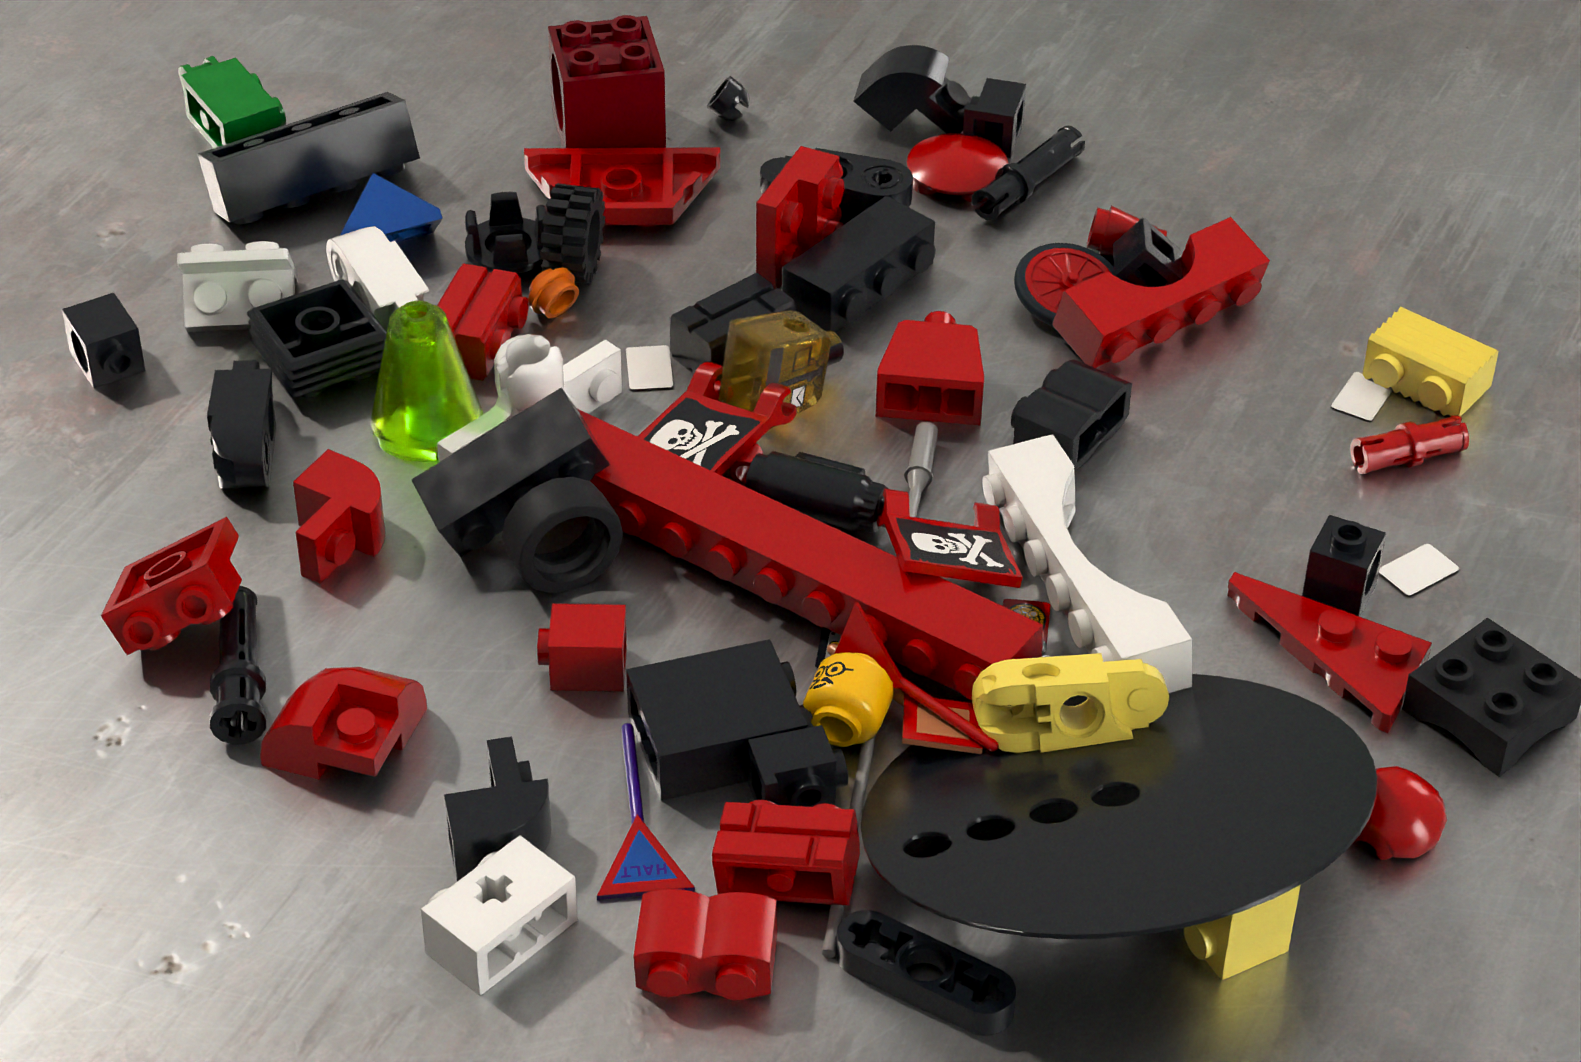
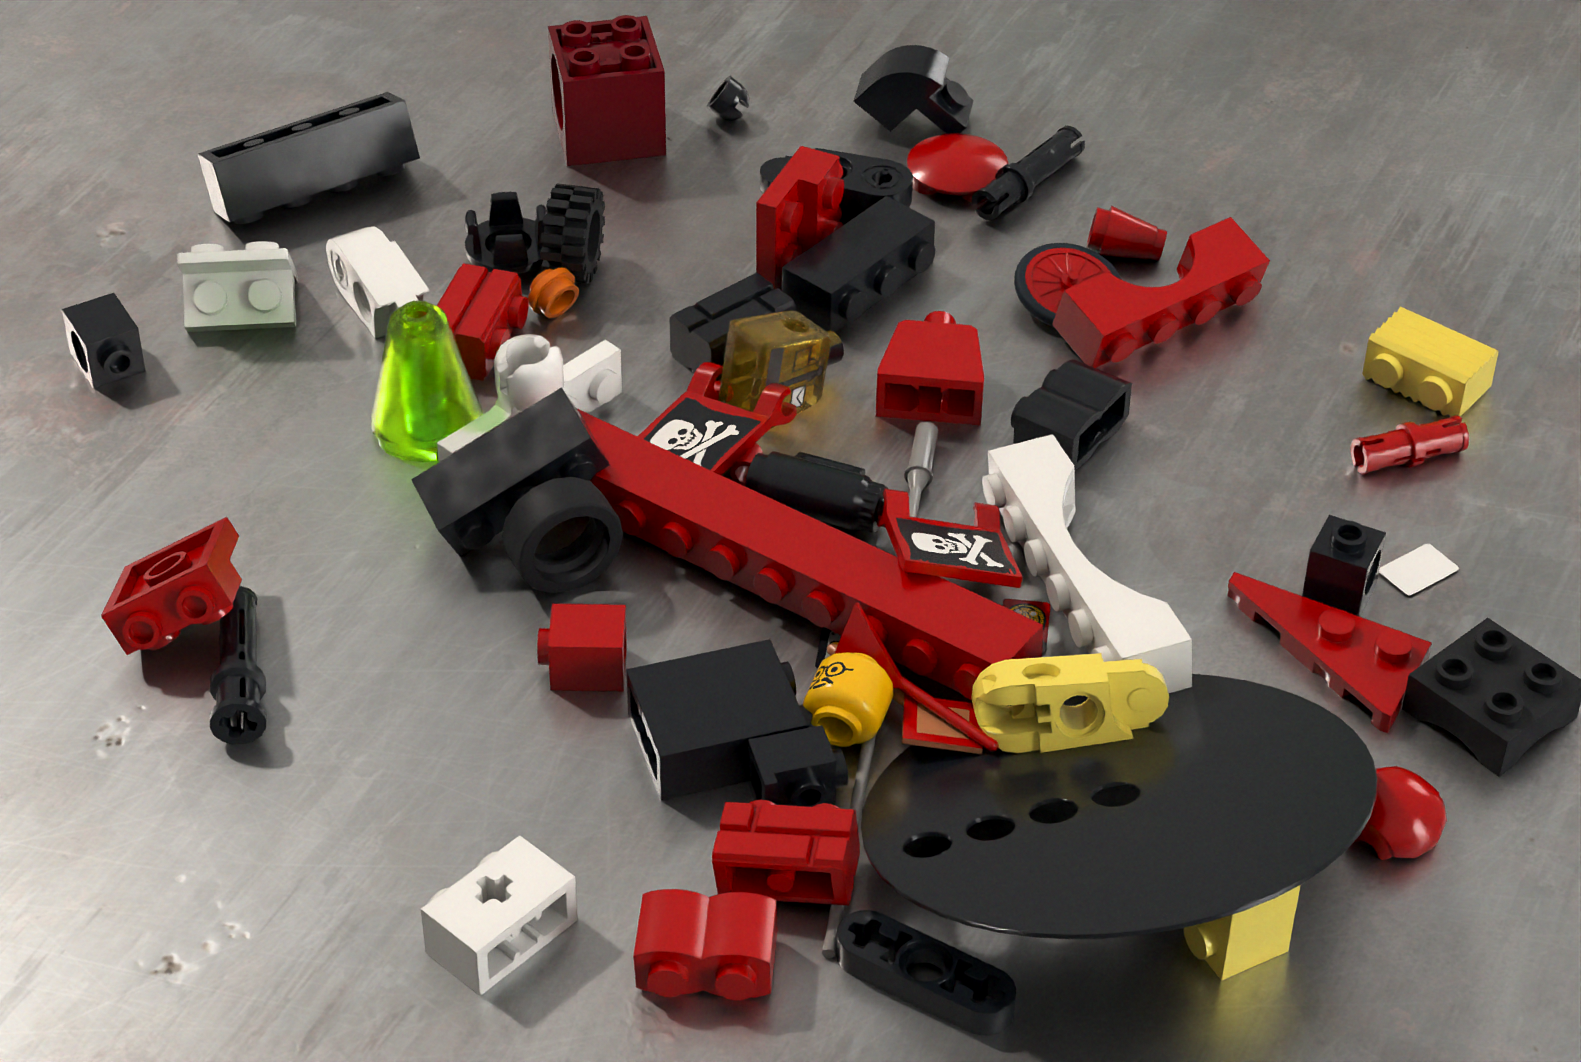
green brick [178,56,286,148] -> none
black piece [207,360,276,488] -> none
black brick [247,279,392,398] -> none
red brick [260,667,427,780] -> none
red brick [293,449,385,584] -> none
blue slope [339,173,443,243] -> none
black brick [444,736,551,882] -> none
red wing [524,147,720,227] -> none
piece [597,723,695,900] -> none
white sticker [626,345,673,390] -> none
black brick [963,78,1026,159] -> none
black brick [1111,217,1183,287] -> none
white sticker [1331,372,1393,421] -> none

